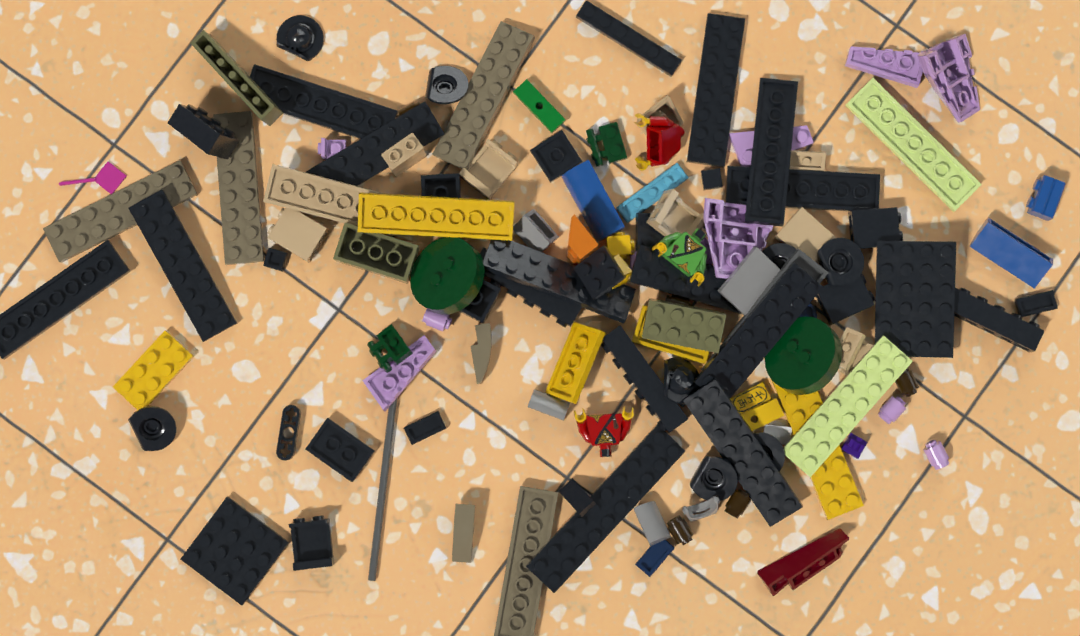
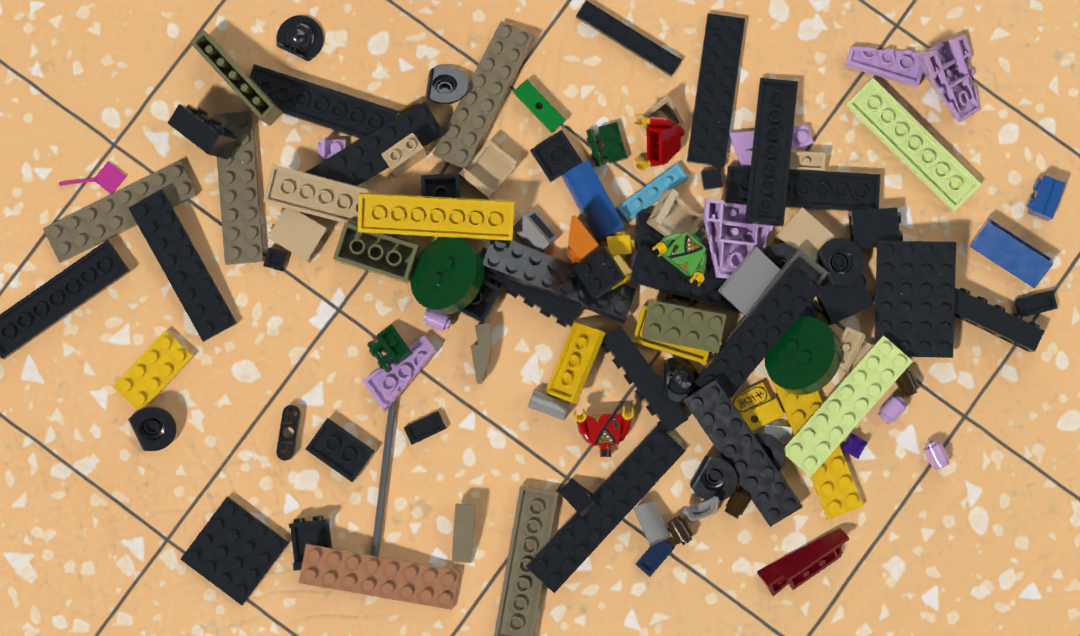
none -> nougat plate [298,544,460,610]

